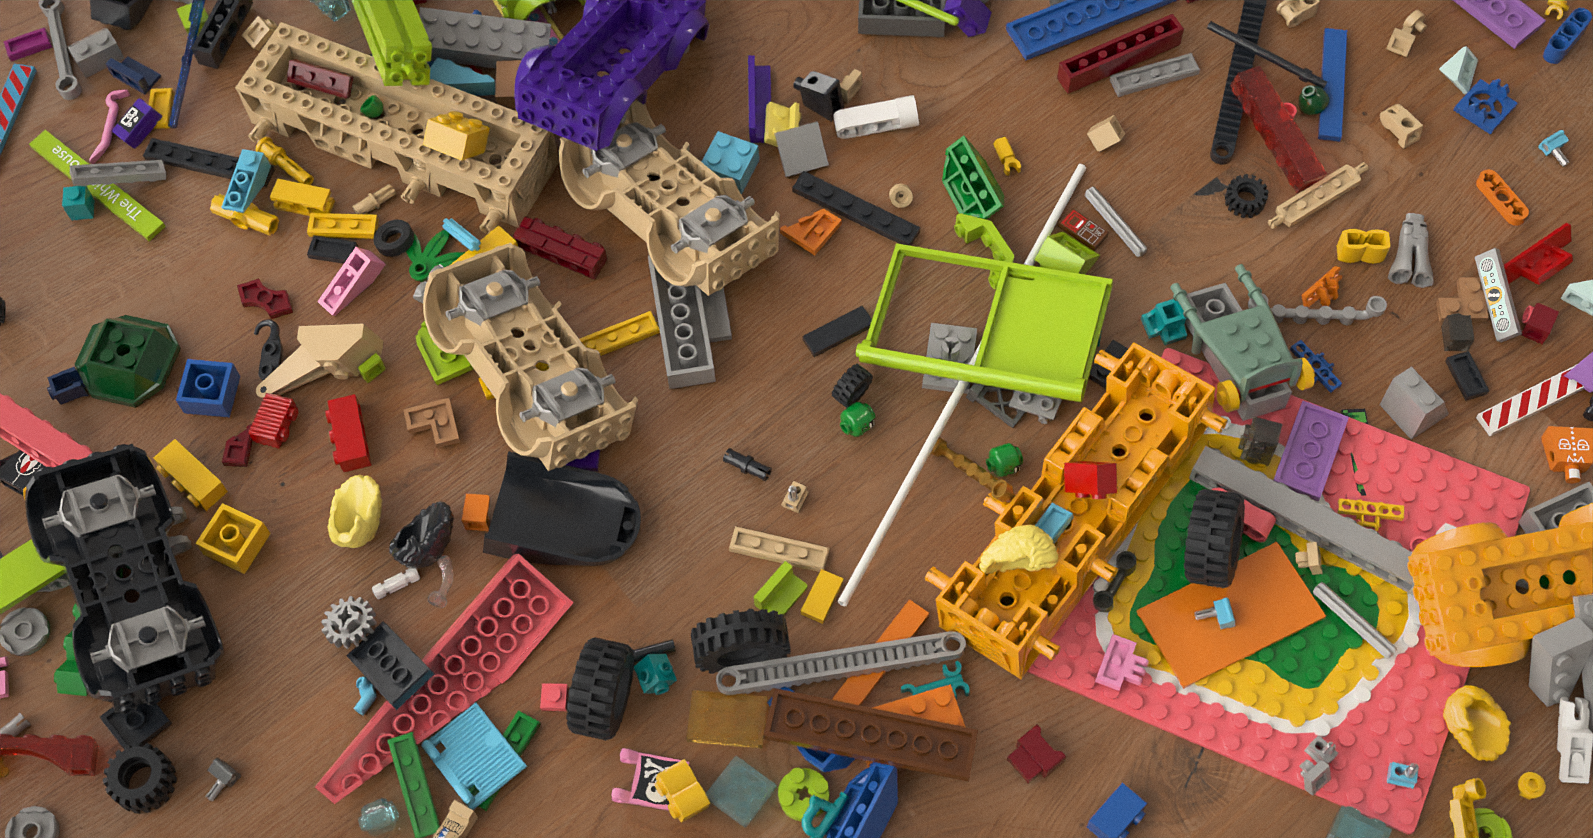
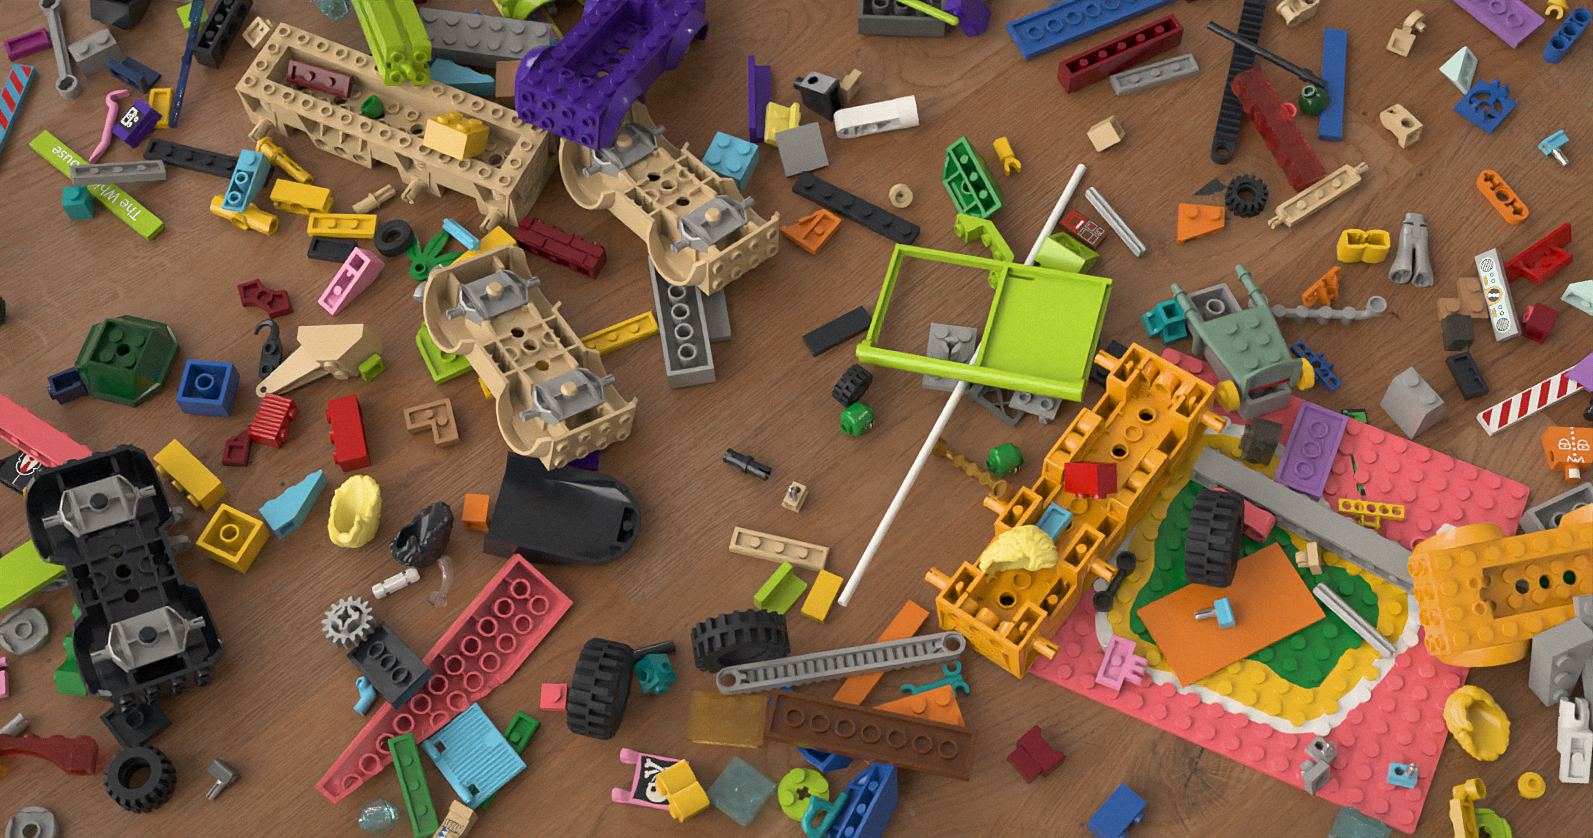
none -> medium azure slope [259,469,328,540]
none -> orange wing [1177,203,1225,245]

